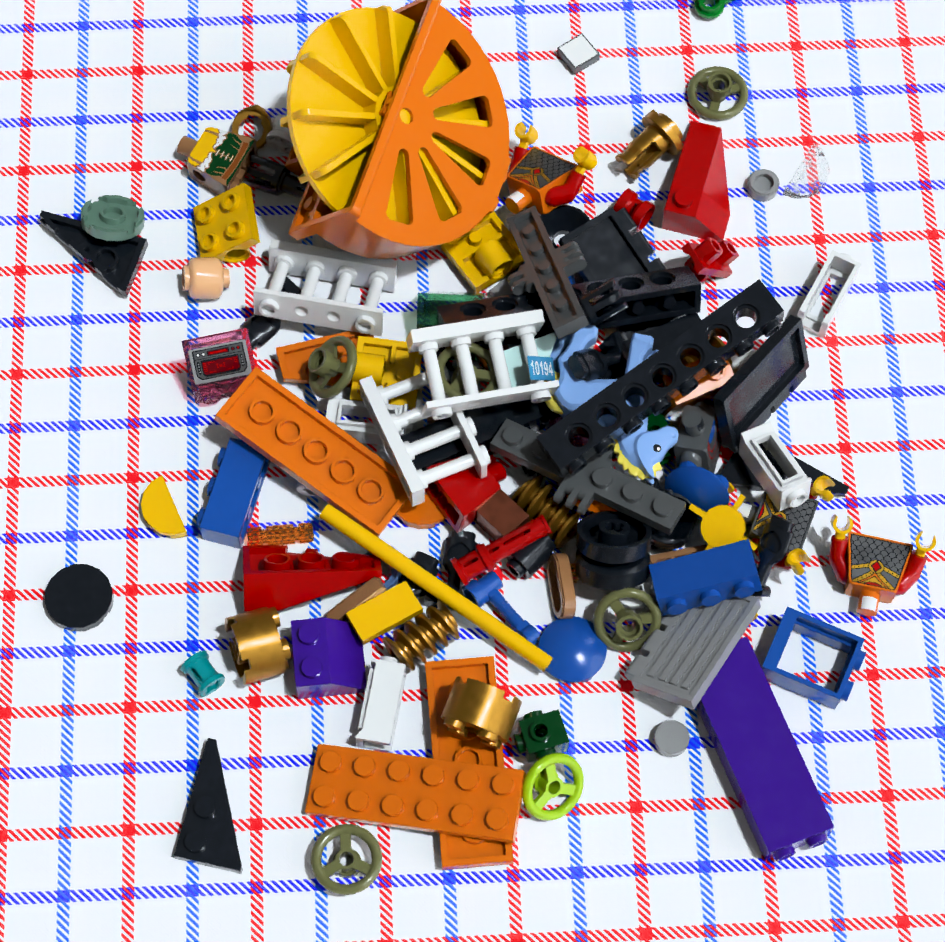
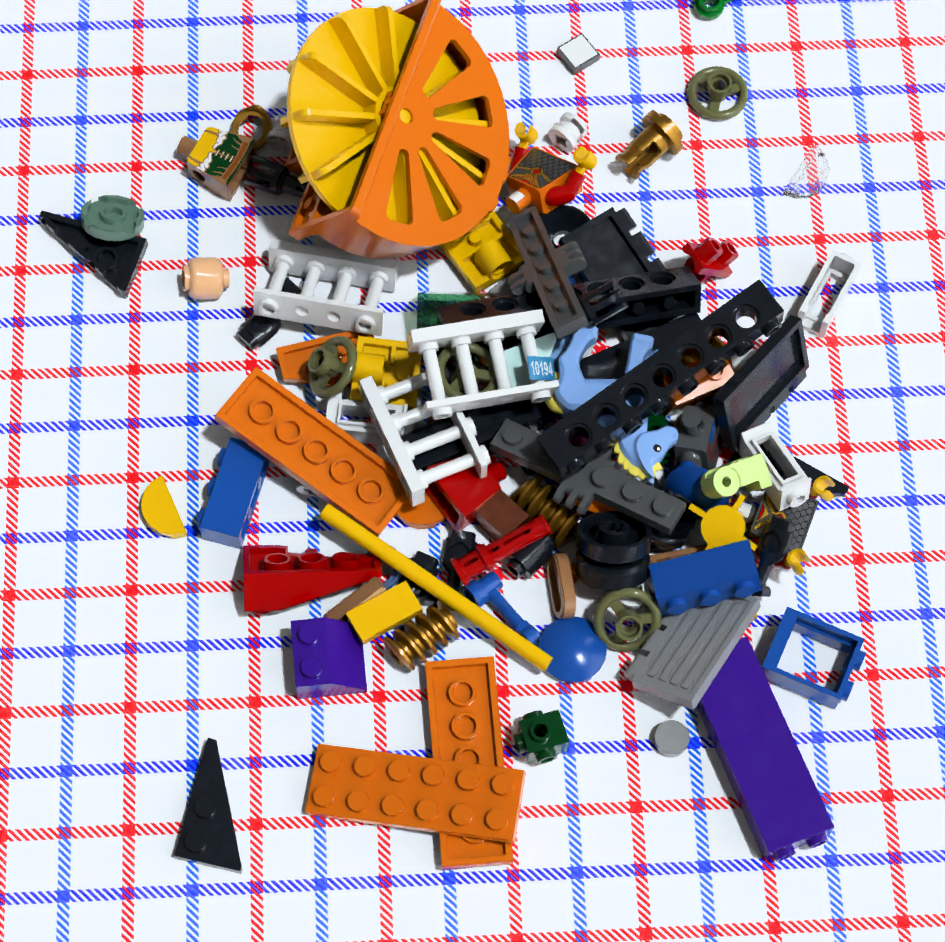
black tile [44,564,114,631] -> none
teal bush [181,650,225,697] -> none
slope [182,328,255,404] -> none
yellow plate [193,183,260,263] -> none
pearl gold brick [225,606,291,685] -> none
clear orange axle [247,522,314,546] -> none
olive piece [311,824,382,895] -> none
white window [355,656,406,753] -> none
pearl gold brick [441,676,522,749] -> none
lime piece [522,753,584,821] -> none
black piece [568,331,629,381] -> none
red wheel [613,188,656,232] -> none
red wedge [661,120,730,243] -> none
light grey tile [747,169,780,202] -> none
torso [829,514,936,616] -> none
none -> white wheel [548,112,588,152]
none -> yellowish green leg [700,453,773,499]

